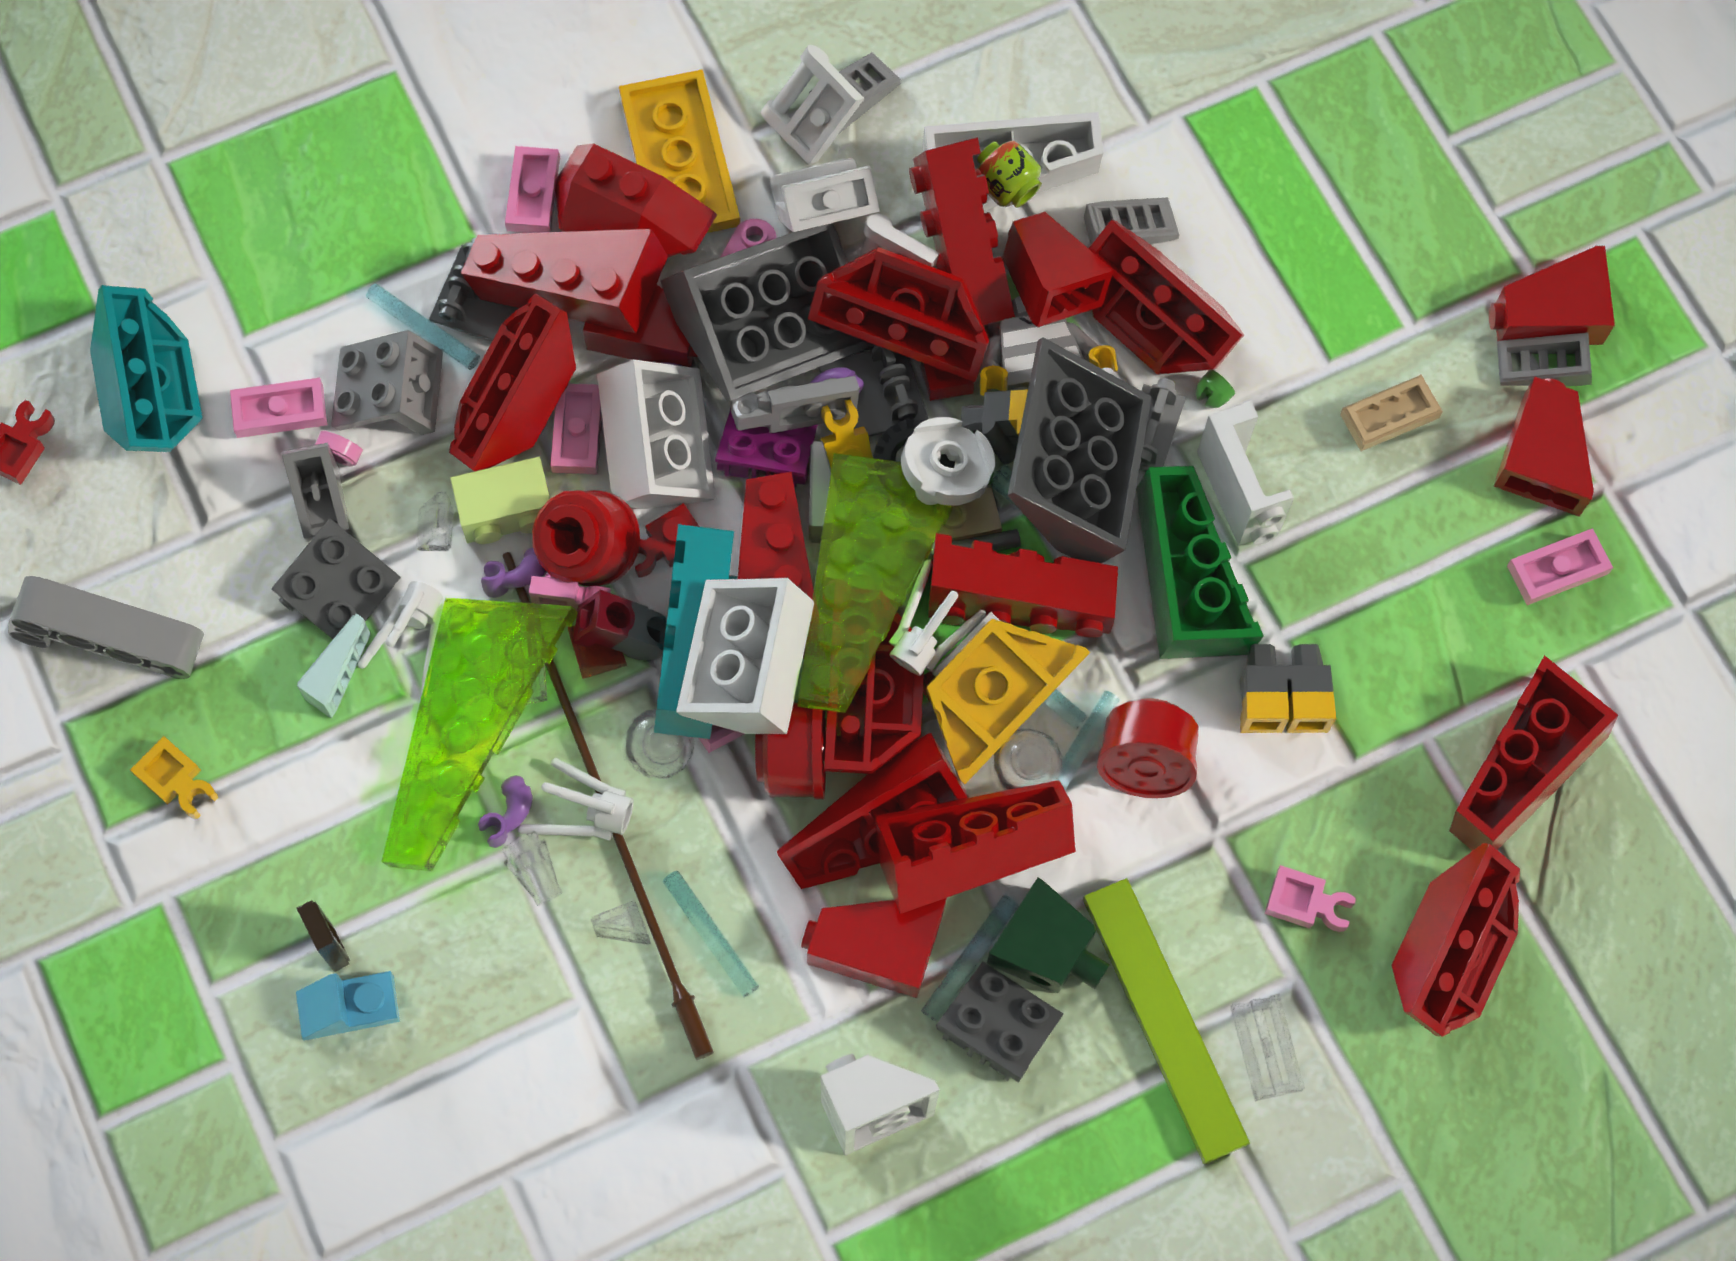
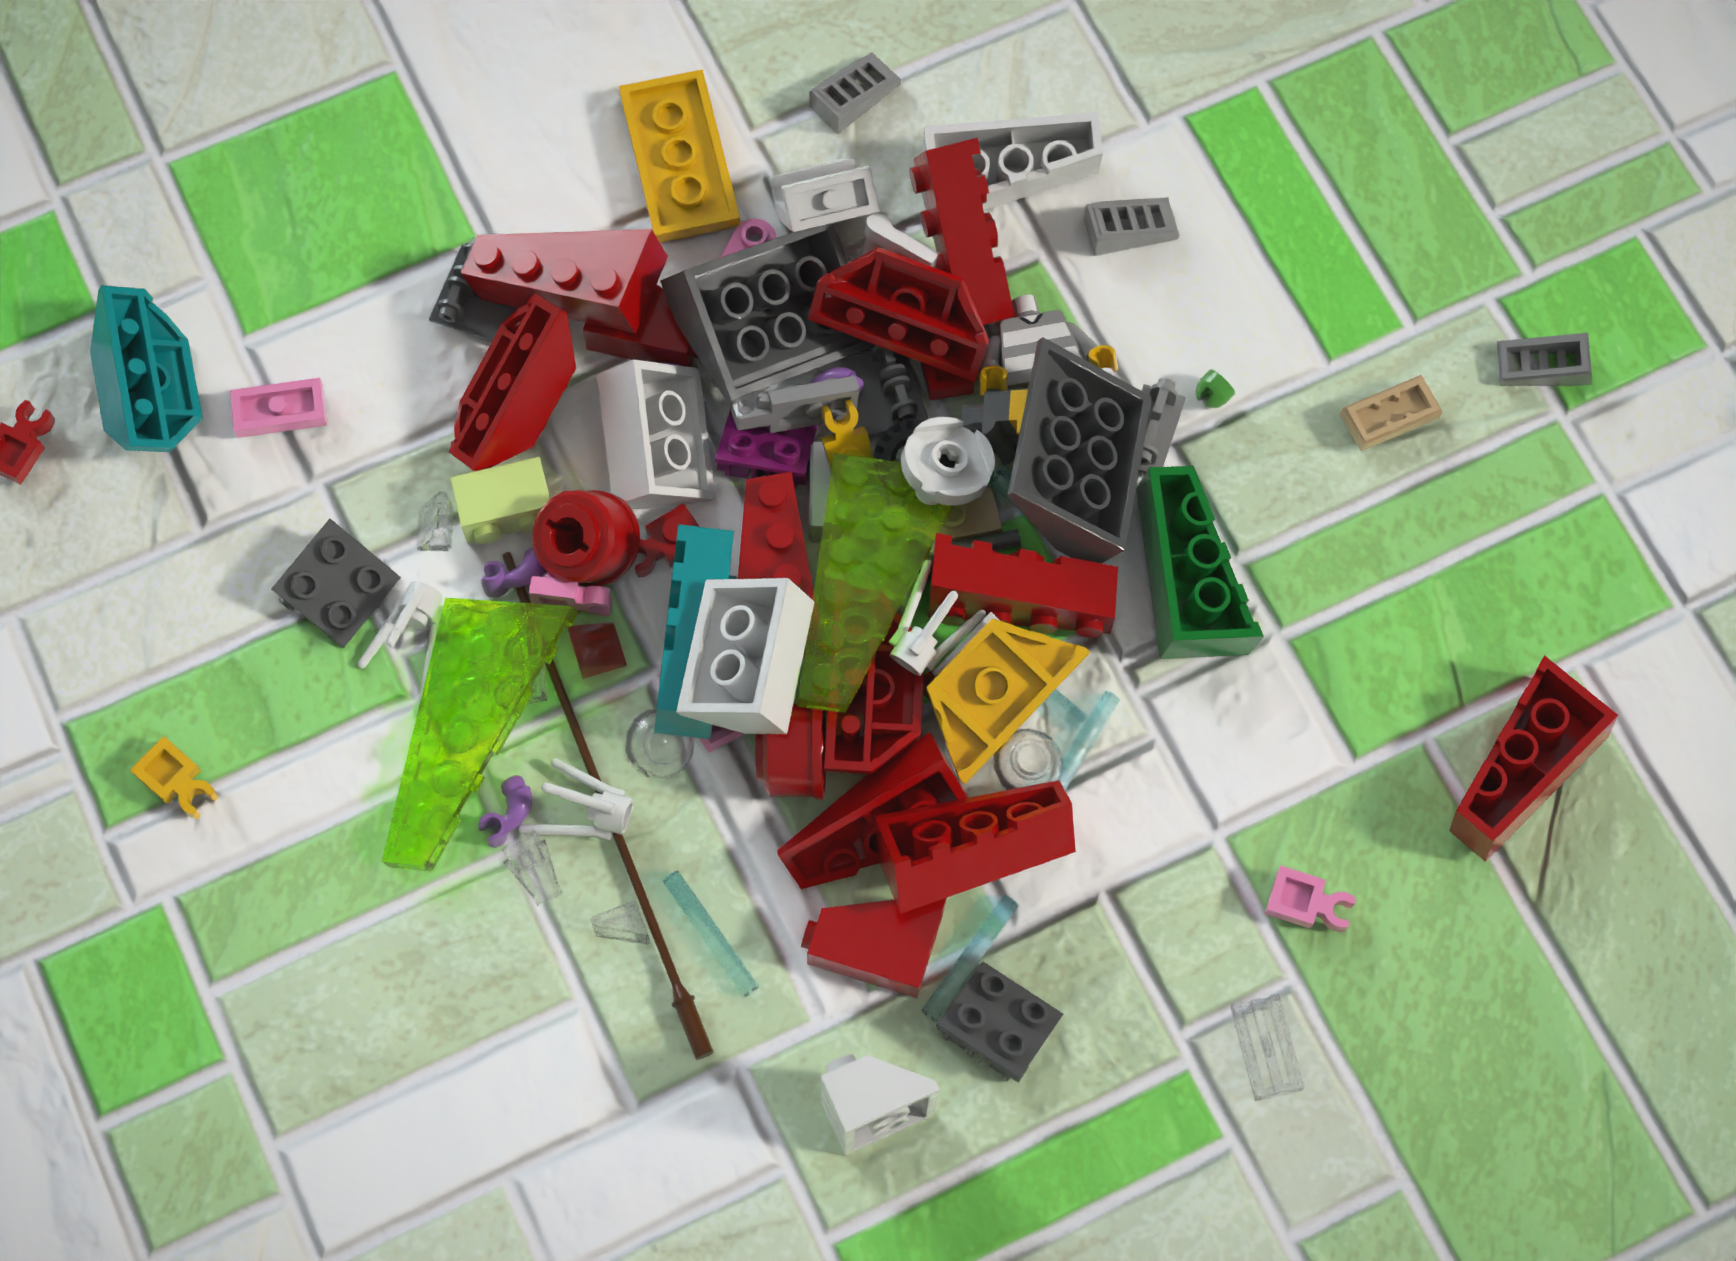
light grey beam [8,576,204,679] -> none
light grey slope [282,443,349,538] -> none
medium azure slope [296,971,400,1041] -> none
light aqua slope [297,614,371,718] -> none
dark brown tile [297,900,350,972] -> none
bright pink tile [315,431,363,467] -> none
light grey bracket [331,330,443,435] -> none
clear light blue bar [366,283,480,370] -> none
bright pink plate [505,146,560,233] -> none
bright pink plate [550,384,602,474] -> none
red wedge [555,143,717,257] -> none
leg [573,590,667,661] -> none
white plate [761,45,865,165] -> none
lime head [977,141,1042,208] -> none
dark green torso [987,877,1110,993] -> none
red slope [1002,212,1114,328] -> none
lime tile [1082,878,1250,1164] -> none
red wedge [1088,219,1244,375] -> none
red wheel [1097,698,1199,798] -> none
white panel [1197,401,1294,546] -> none
hips [1240,644,1336,733] -> none
red wedge [1391,843,1520,1037] -> none
red slope [1489,246,1615,345] -> none
red slope [1494,376,1594,517] -> none
bright pink plate [1507,528,1613,605] -> none

